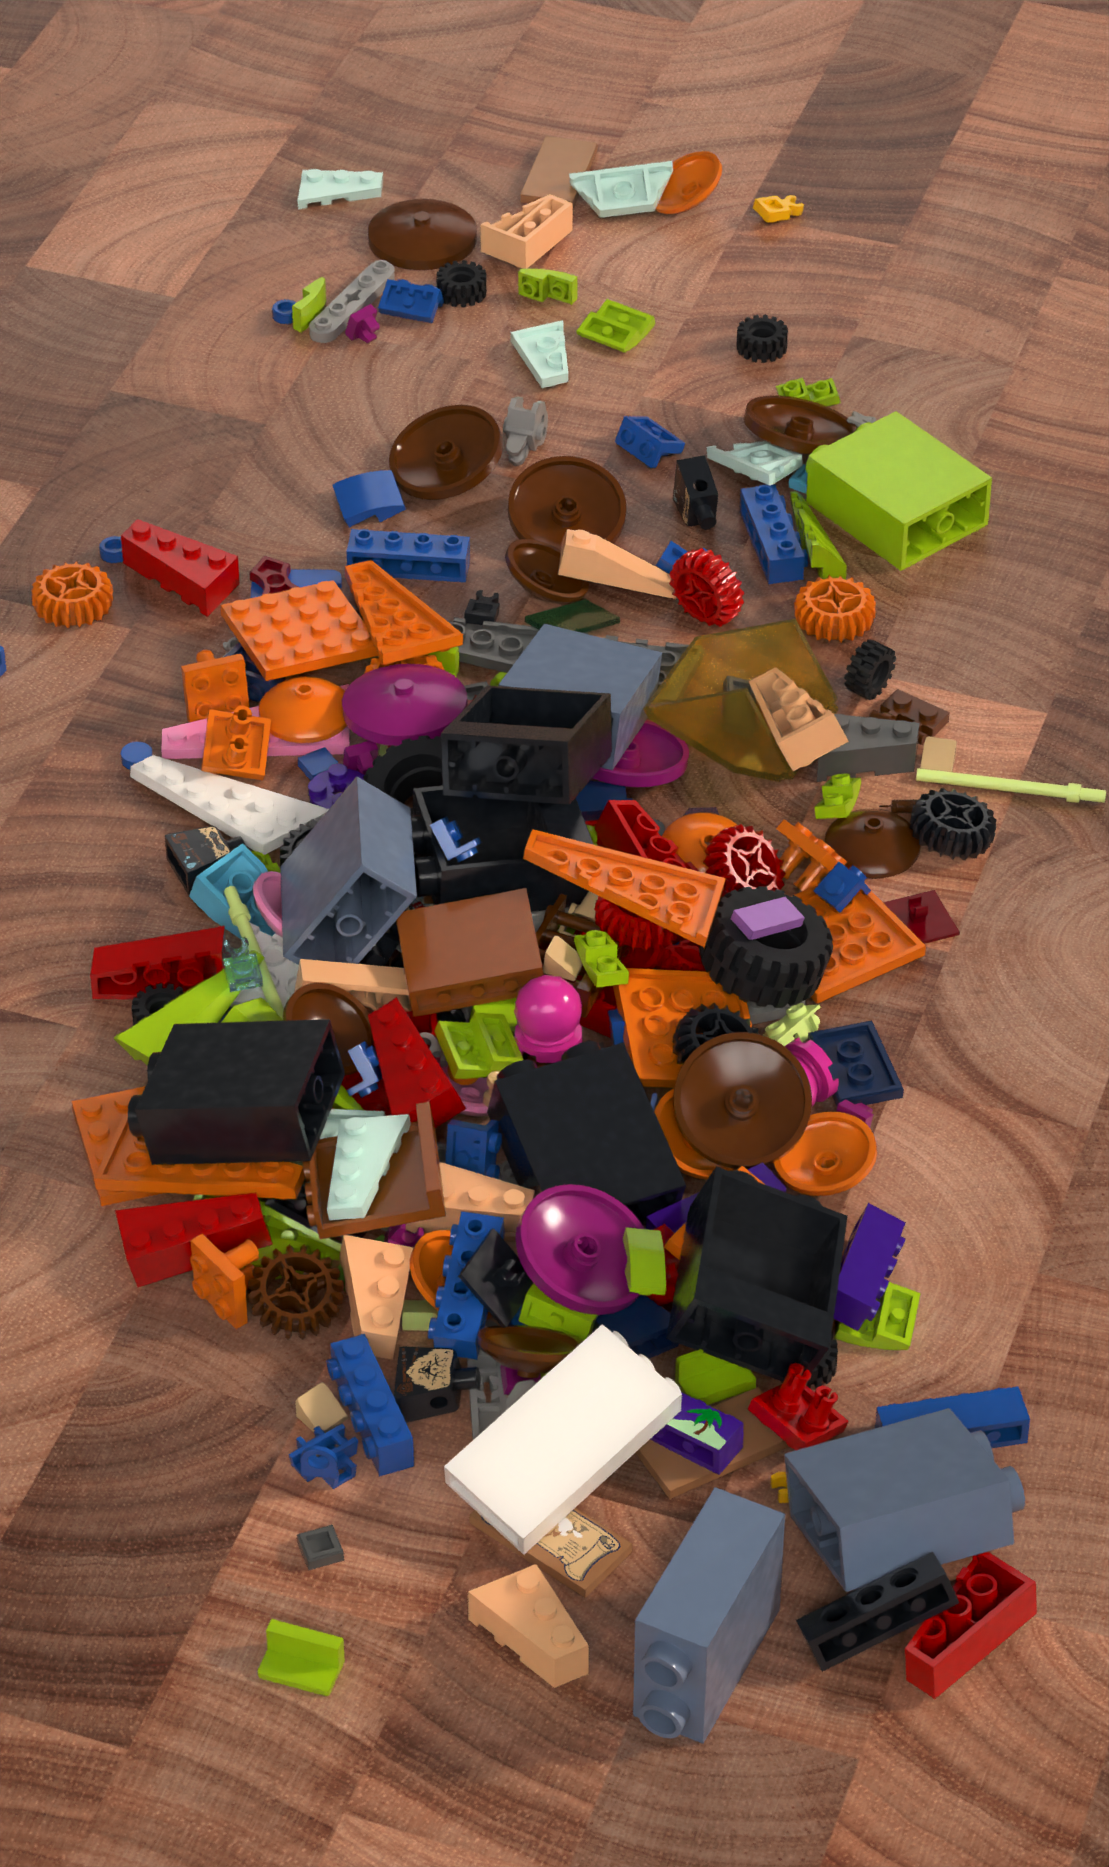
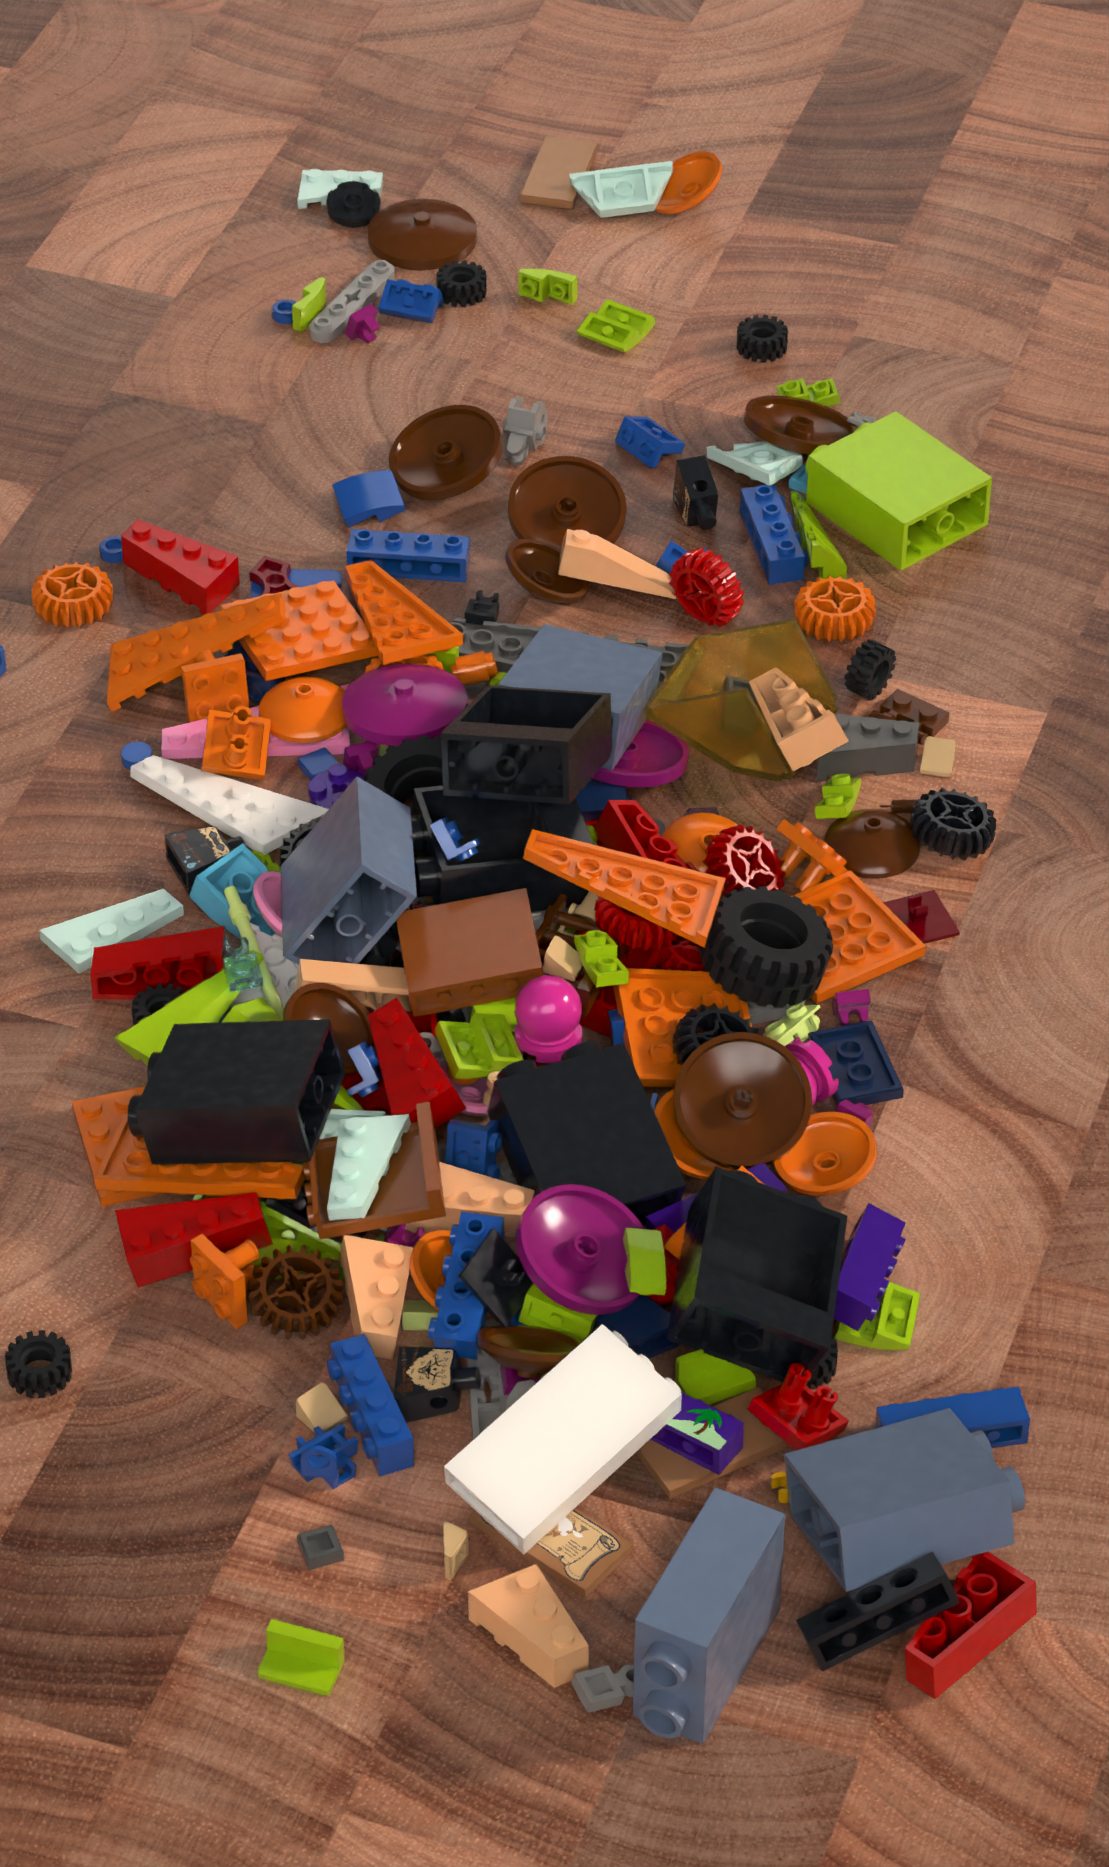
light nougat wedge [481,195,572,269] -> none
light aqua wing [511,320,568,388] -> none
clear green piece [525,599,620,633] -> none
medium lavender tile [731,897,805,940] -> none
yellow plate [753,195,804,223] -> none
blue bracket [814,862,871,913] -> none
yellowish green bar [916,768,1106,803] -> none
none -> black tyre [5,1330,72,1398]
none -> light aqua wing [39,889,184,974]
none -> orange wing [107,593,285,712]
none -> black tile [326,181,381,228]
none -> tan slope [443,1522,469,1580]
none -> orange brick [451,651,498,686]
none -> light grey plate [571,1664,634,1713]
none -> magenta tile [831,989,871,1026]

